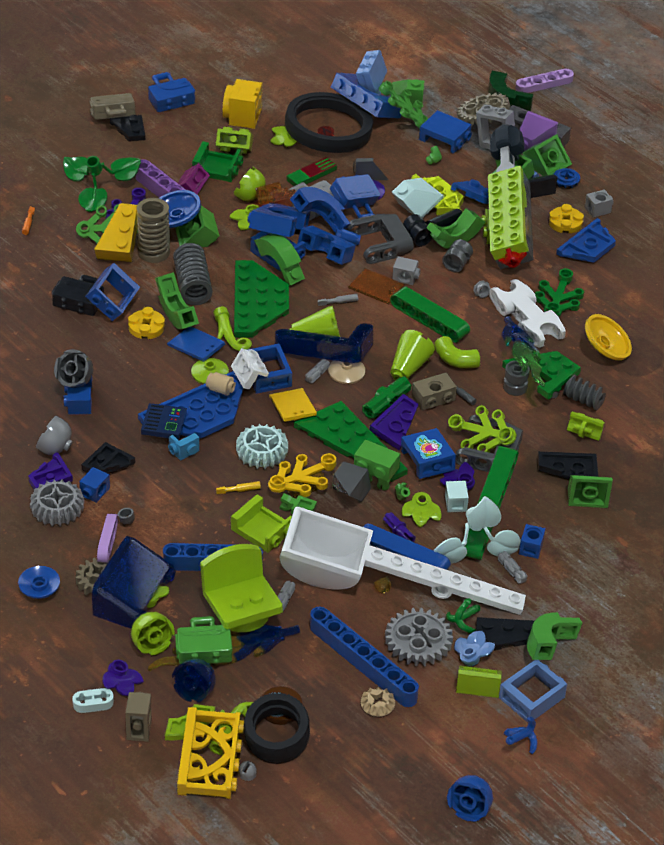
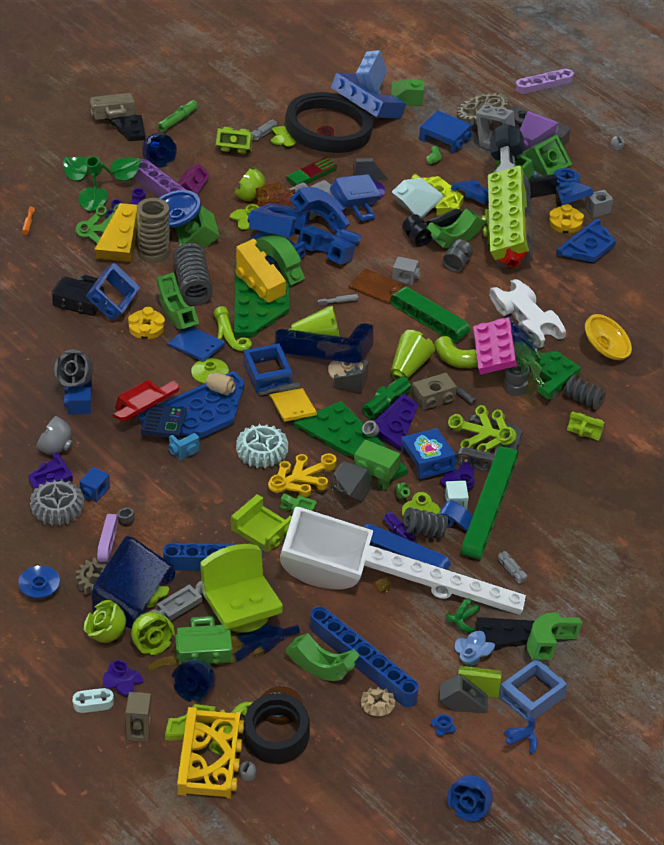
black wing [81,442,136,474] -> none
blue piece [148,72,195,112] -> none
green panel [192,141,244,182] -> none
yellow piece [216,481,261,494] -> none
yellow piece [222,79,262,129] -> none
white bracket [231,348,269,390] -> none
light grey piece [278,580,295,611] -> none
light grey piece [305,359,330,384] -> none
dark grey connector [346,214,414,264] -> none
bright green plant [378,81,428,129] -> none
light grey gear [385,608,453,666] -> none
light aqua plant [433,496,521,564] -> none
light grey plate [473,280,490,298] -> none
dark green arch [488,70,534,111] -> none
blue brick [519,524,546,559] -> none
green plant [535,268,584,317] -> none
black wing [538,451,598,479] -> none
bright green slope [568,475,613,508] -> none
none -> lime cylinder [84,600,126,643]
none -> red plate [112,379,179,421]
none -> clear blue cylinder [142,133,177,168]
none -> light grey plate [149,580,204,621]
none -> bright green pin [157,100,198,133]
none -> yellow wedge [236,239,286,303]
none -> light grey axle [251,119,277,141]
none -> dark grey piece [258,382,301,395]
none -> bright green arch [285,633,360,681]
none -> dark grey slope [334,360,369,394]
none -> light grey hinge [362,421,379,437]
none -> dark grey piece [403,507,448,539]
none -> blue plate [431,714,456,736]
none -> blue panel [439,500,473,532]
none -> dark grey slope [440,674,488,713]
none -> dark pink plate [473,318,517,375]
none -> blue wing [556,181,594,205]
none -> light grey hinge [610,136,624,150]

